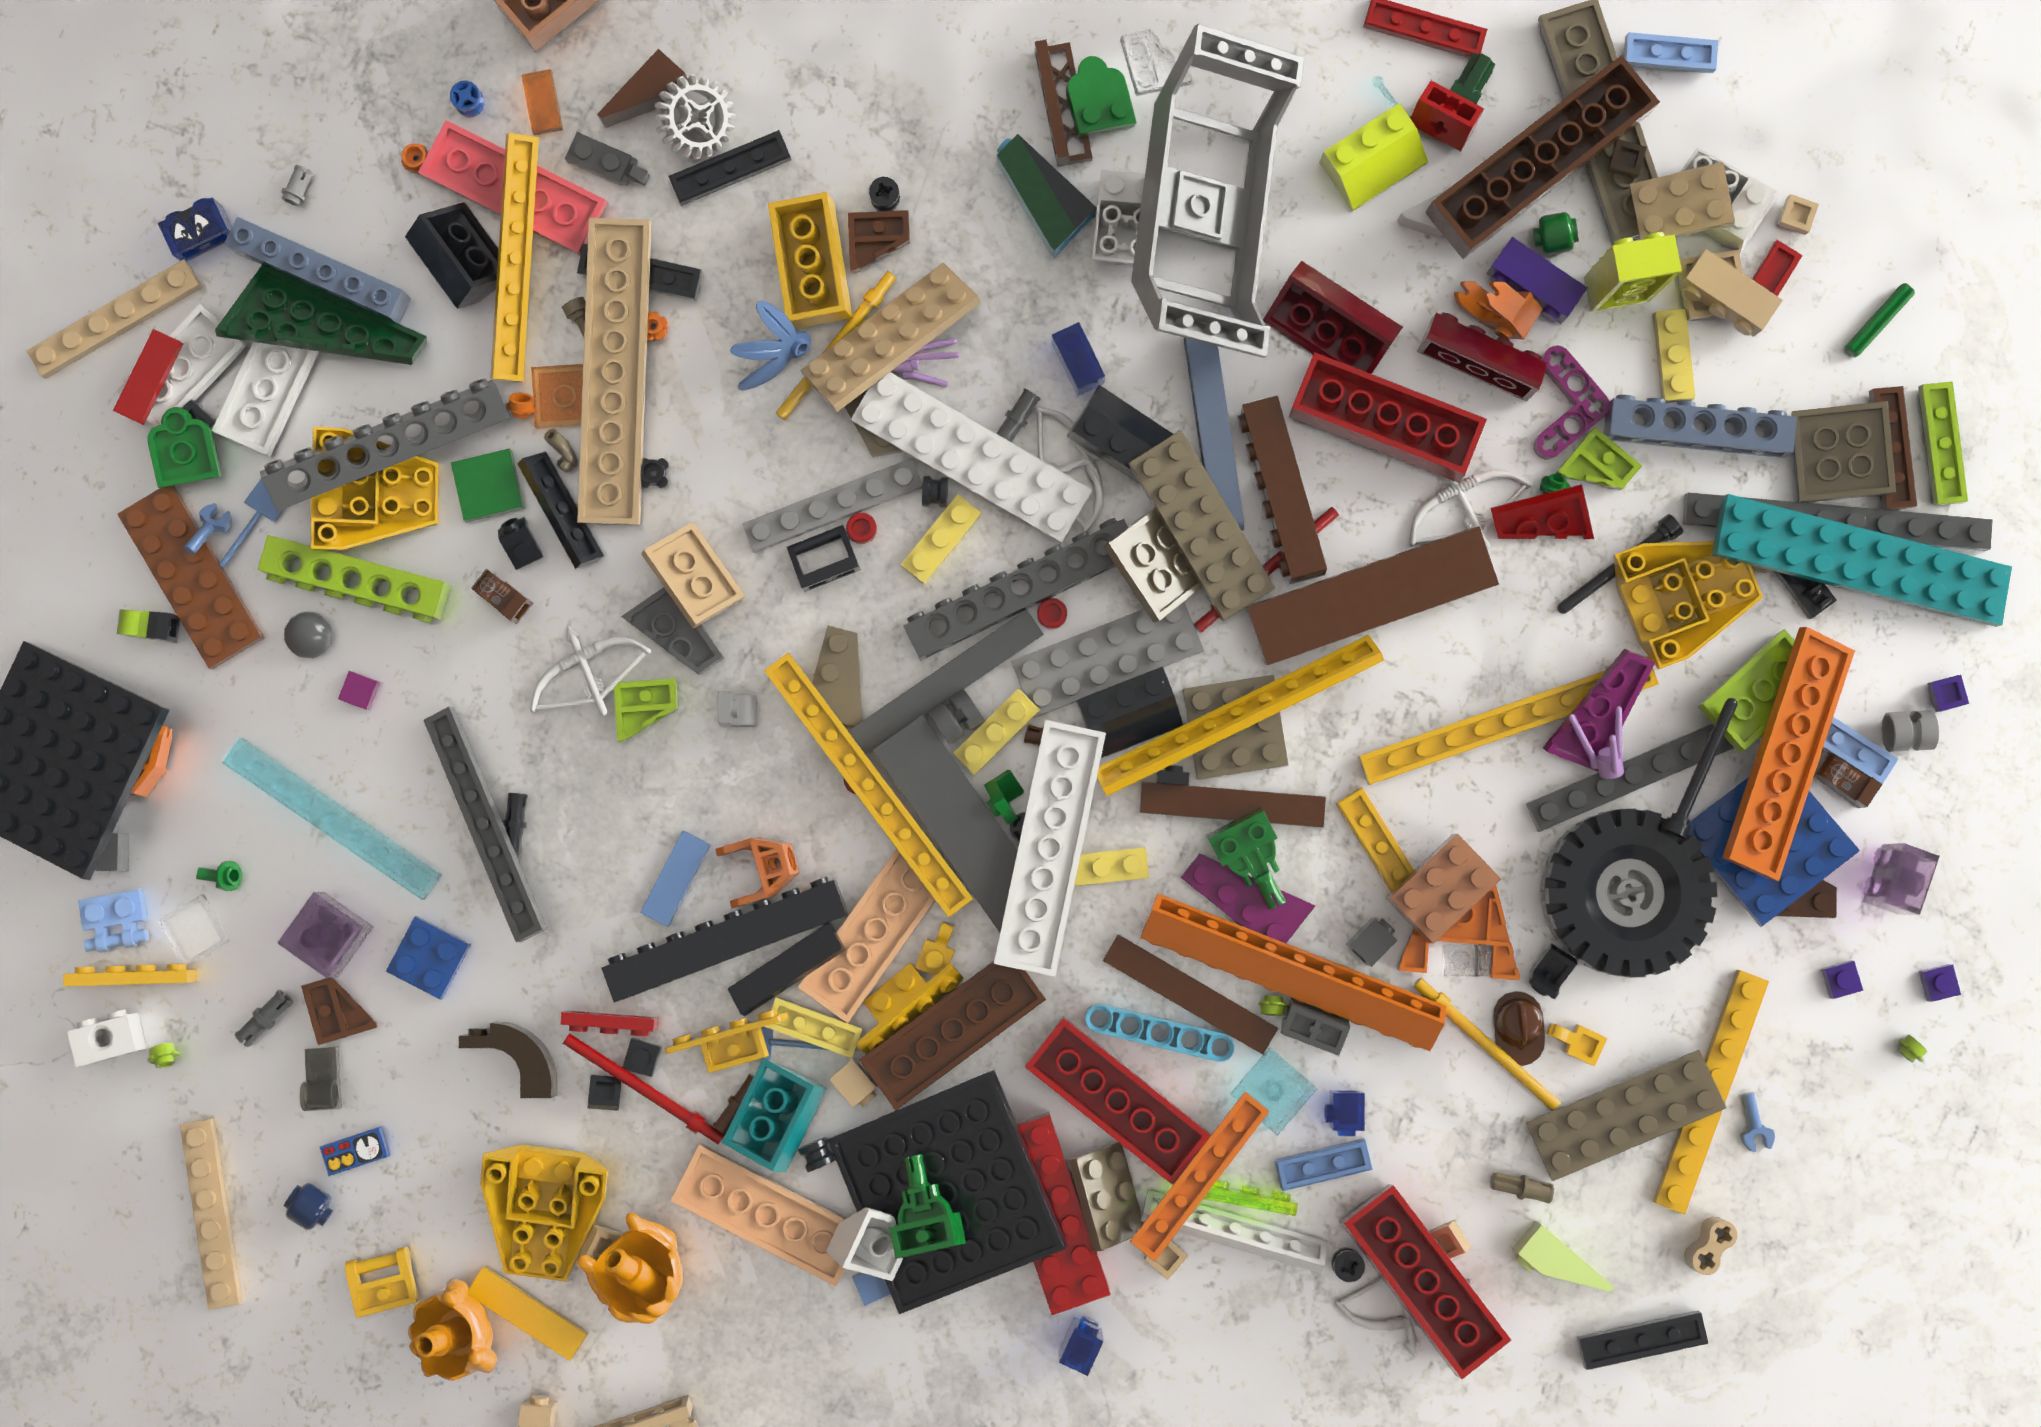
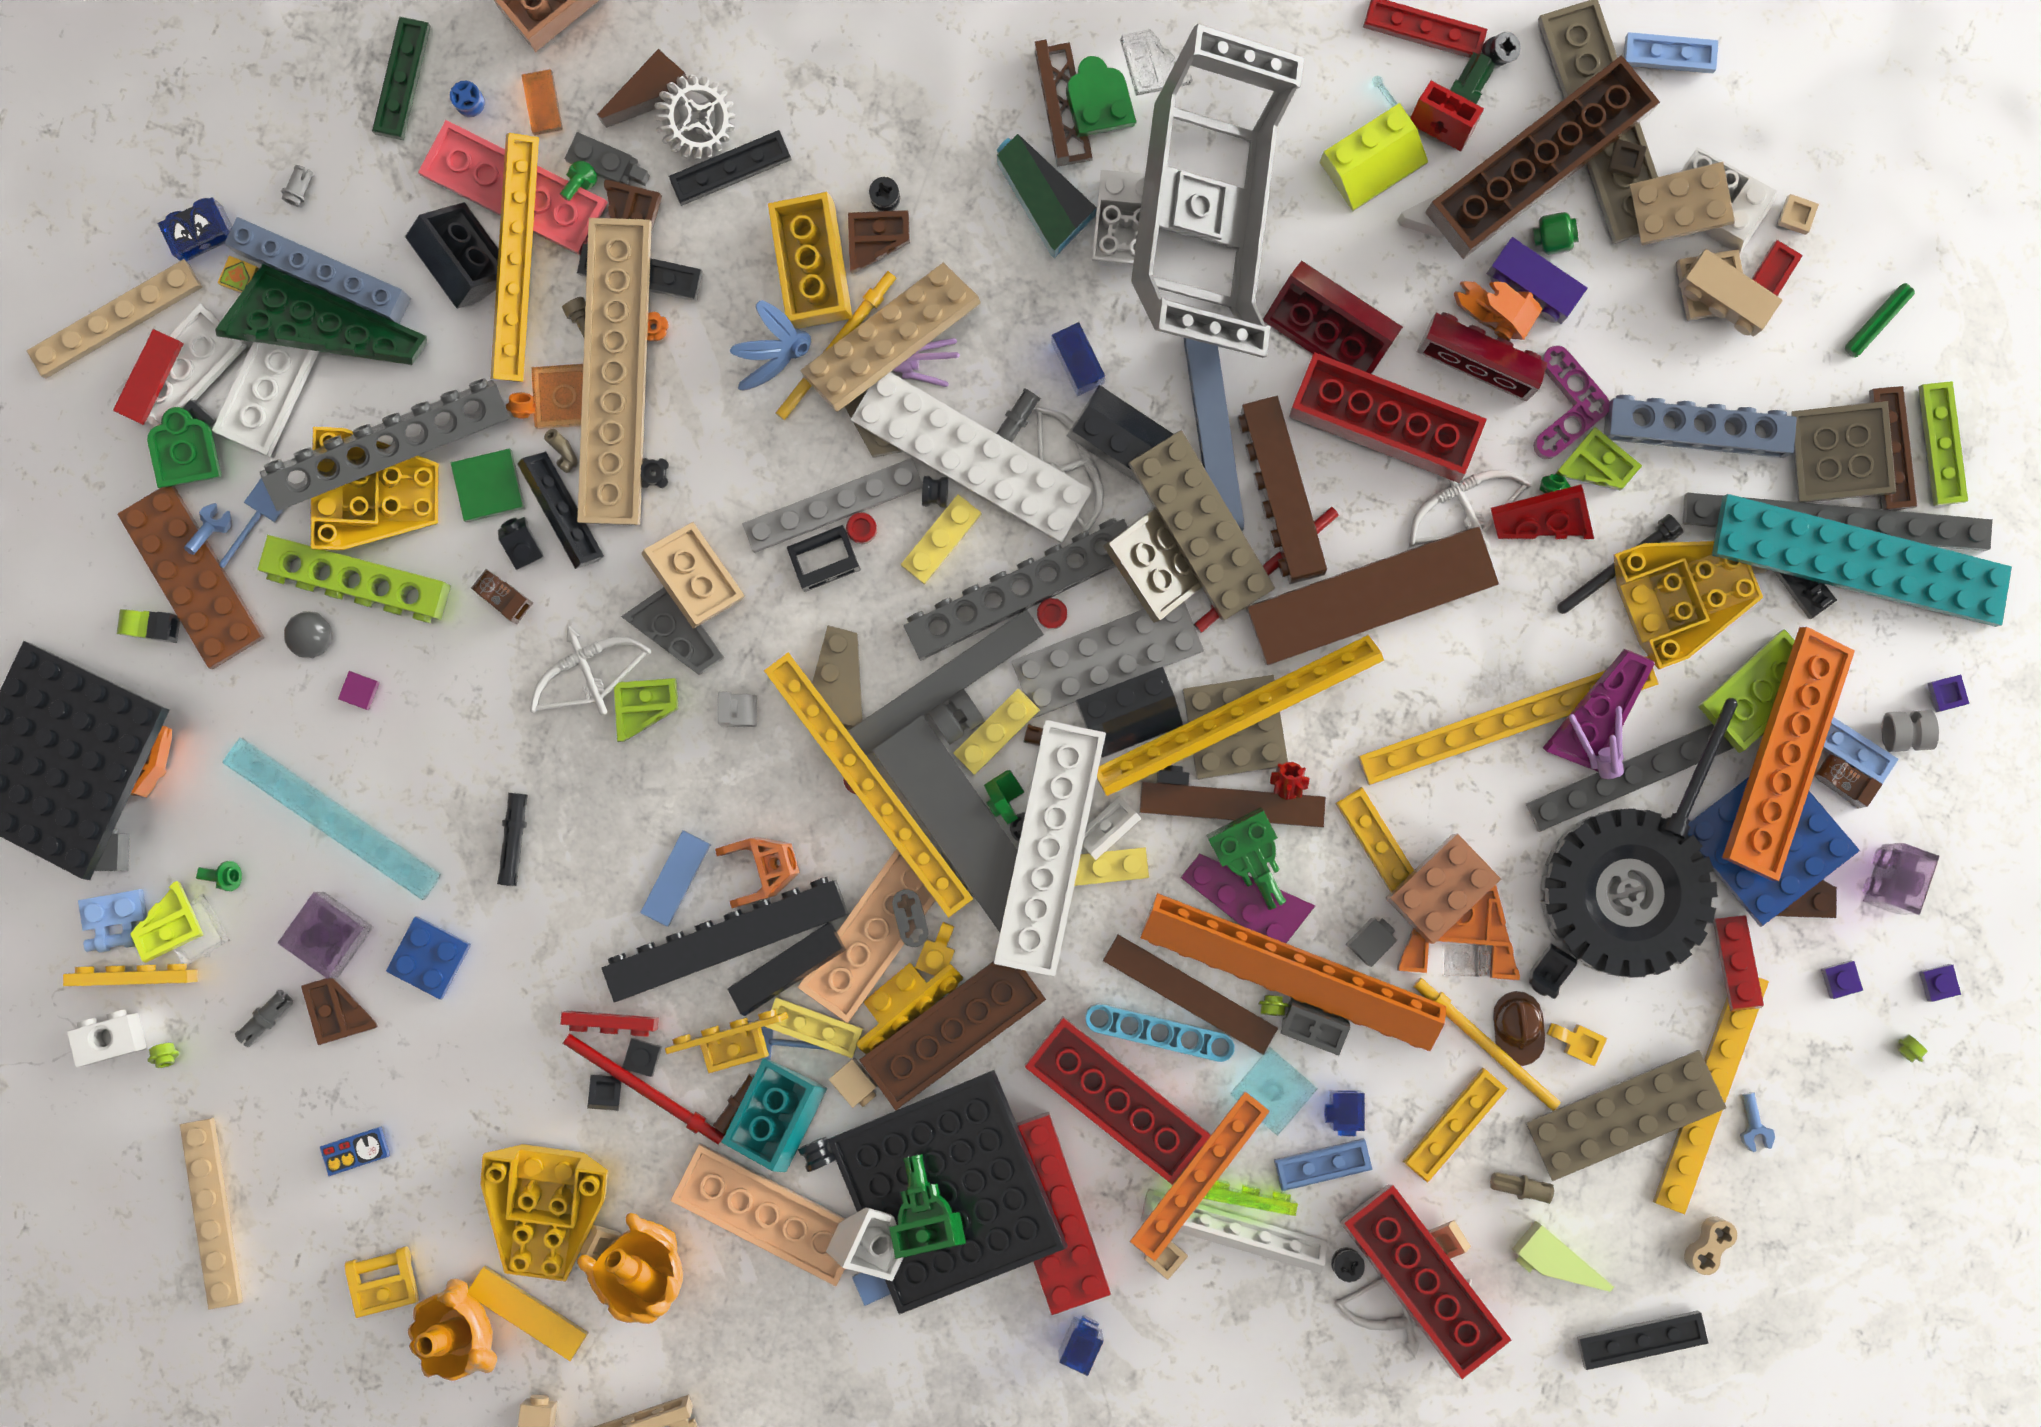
dark blue head [284,1183,333,1230] -> none
clear smoke plate [300,1046,342,1111] -> none
orange plate [401,144,428,173] -> none
dark grey plate [423,707,547,942] -> none
dark brown arch [459,1021,557,1098] -> none
dark tan plate [1068,1142,1144,1252] -> none
neon yellow brick [1584,232,1682,312] -> none
light yellow plate [1653,309,1695,403] -> none
none -> neon yellow wing [130,881,204,963]
none -> tile [217,256,259,293]
none -> dark green tile [372,16,431,140]
none -> green plate [560,161,597,201]
none -> reddish brown wing [604,179,662,234]
none -> dark grey beam [892,889,929,947]
none -> white plate [1083,796,1141,860]
none -> red gear [1270,762,1310,800]
none -> yellow tile [1403,1067,1508,1183]
none -> wheel [1482,32,1521,67]
none -> red plate [1713,915,1764,1012]

